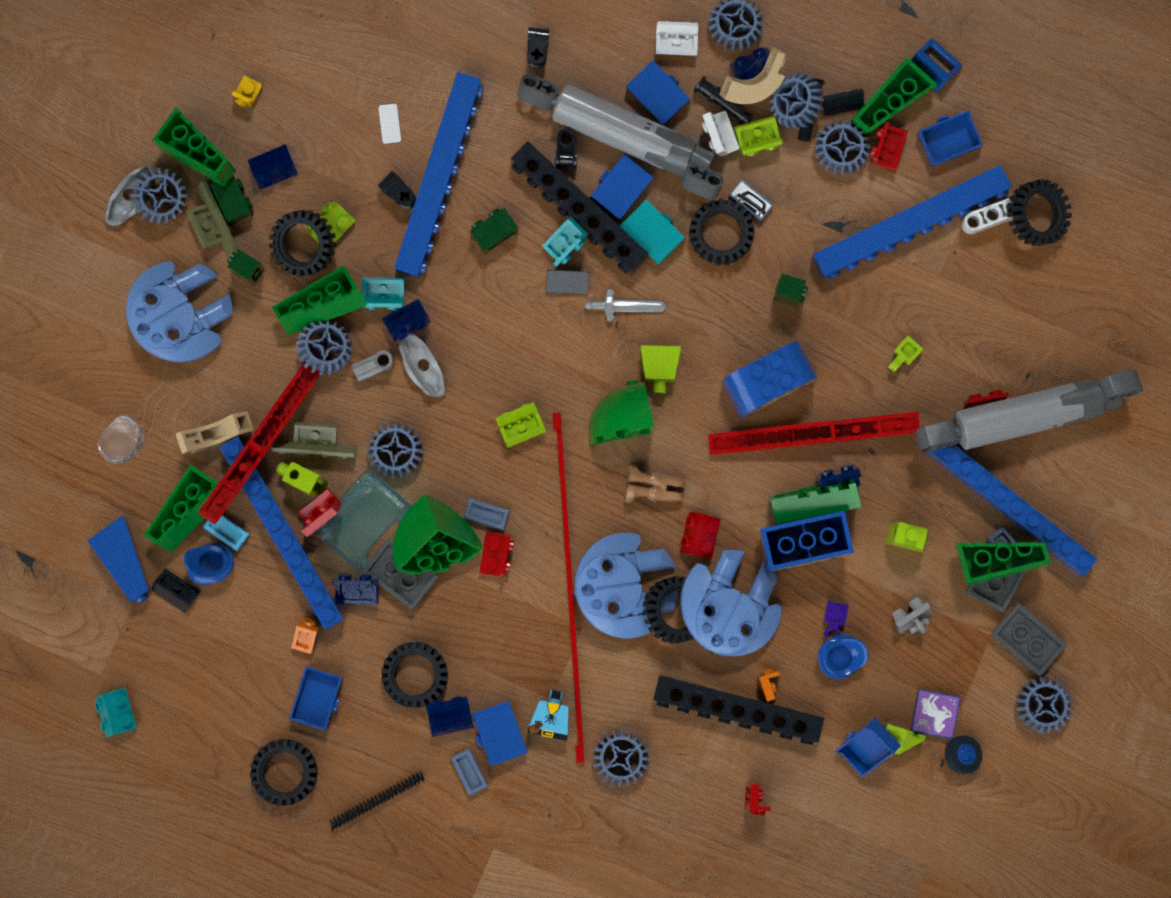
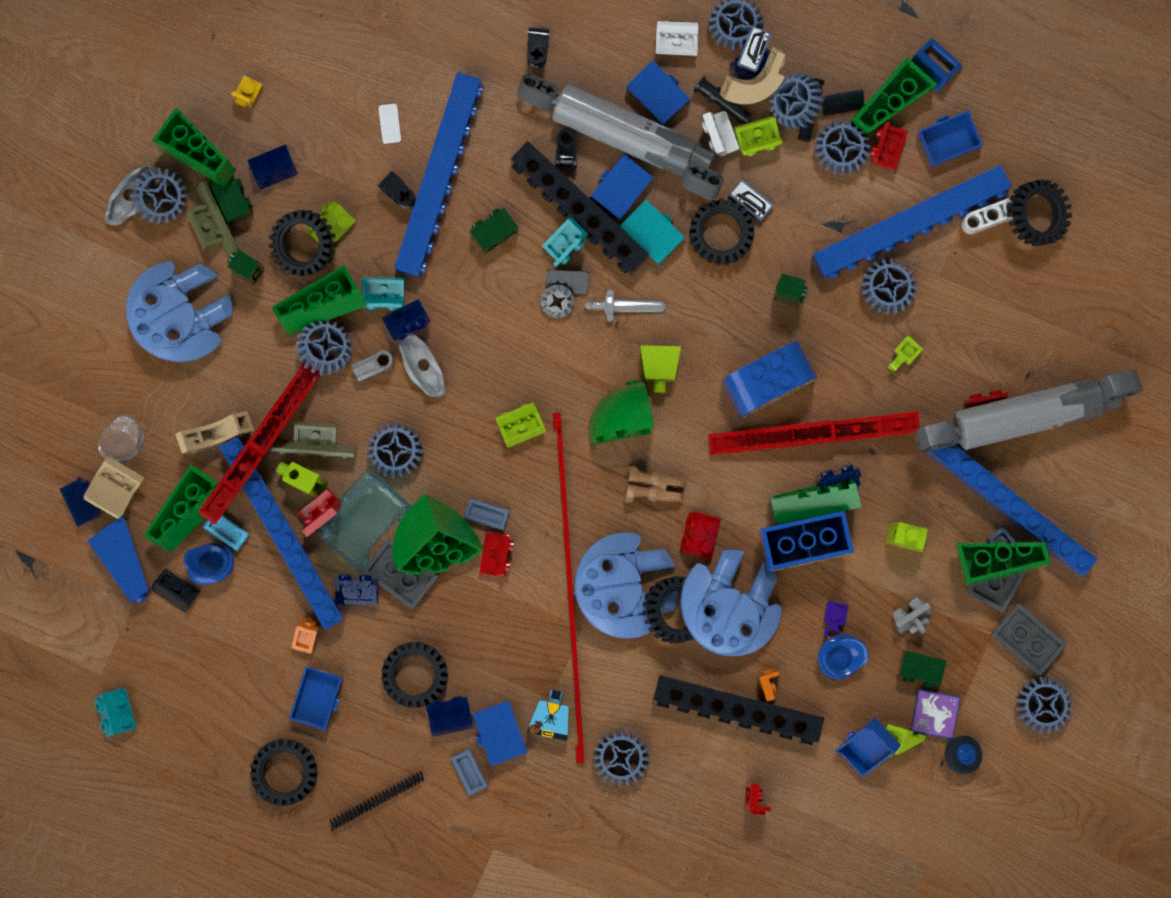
none -> clear blue bracket [60,477,102,527]
none -> tan bracket [84,456,144,518]
none -> light grey gear [541,285,574,318]
none -> tile [737,26,772,73]
none -> sand blue gear [861,258,918,315]
none -> dark green brick [897,650,947,689]

